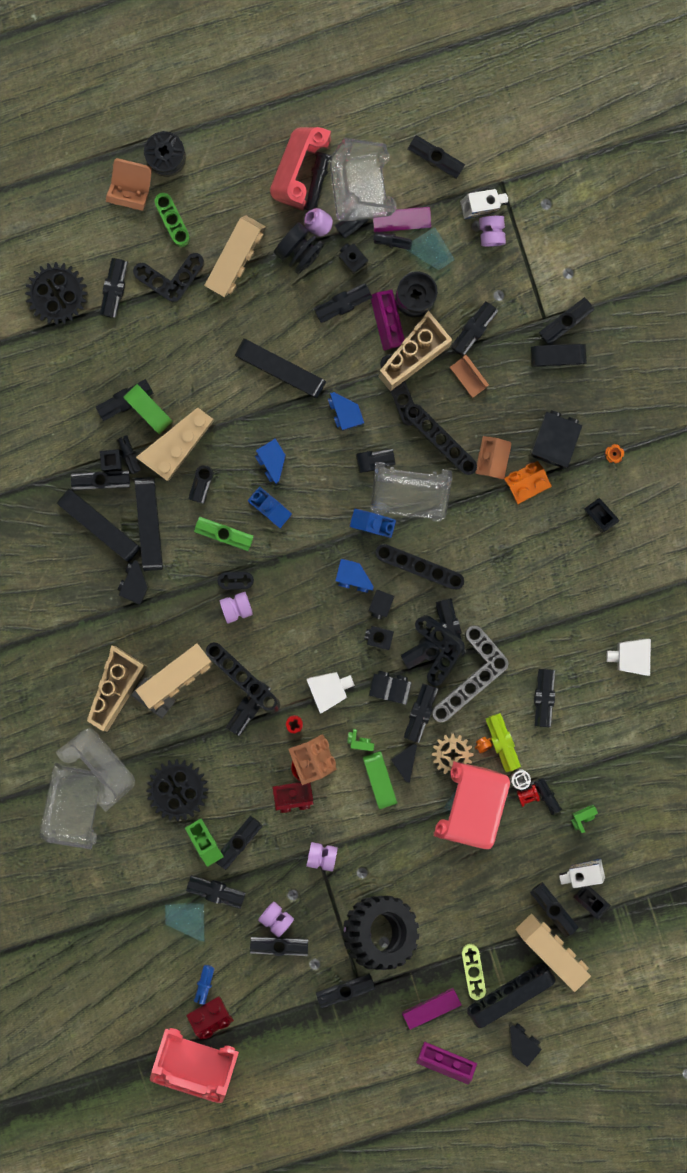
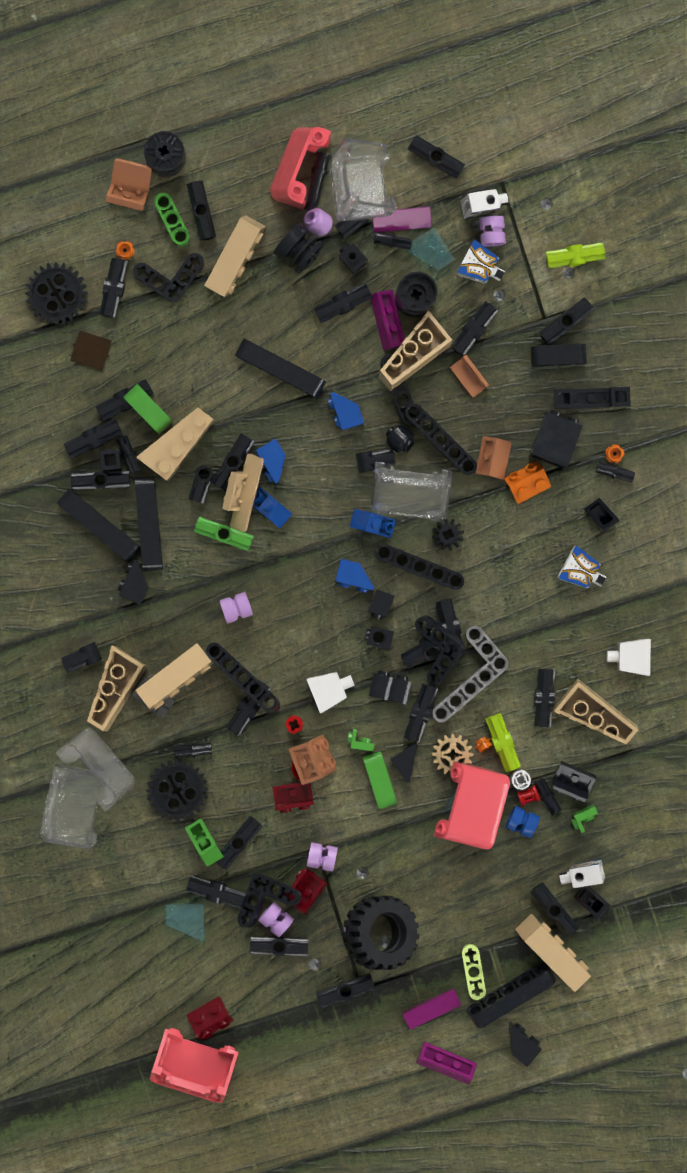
blue axle [194,965,214,1004] -> none
black beam [217,572,254,589] -> none
none -> black piece [61,642,102,673]
none -> black piece [64,419,123,459]
none -> dark brown piece [70,331,112,371]
none -> orange plate [116,241,135,260]
none -> black axle [174,742,212,758]
none -> black piece [186,180,216,241]
none -> black piece [211,433,255,491]
none -> tan bracket [222,454,264,532]
none -> black beam [238,874,302,928]
none -> dark red bracket [285,868,328,915]
none -> black head [386,425,415,453]
none -> black gear [432,518,464,551]
none -> torso [456,240,505,284]
none -> blue wheel [505,806,540,839]
none -> lime piece [546,243,606,269]
none -> black bracket [551,761,597,802]
none -> black slope [554,387,631,409]
none -> tan wedge [554,679,639,744]
none -> torso [557,546,606,588]
none -> black axle [596,461,635,482]

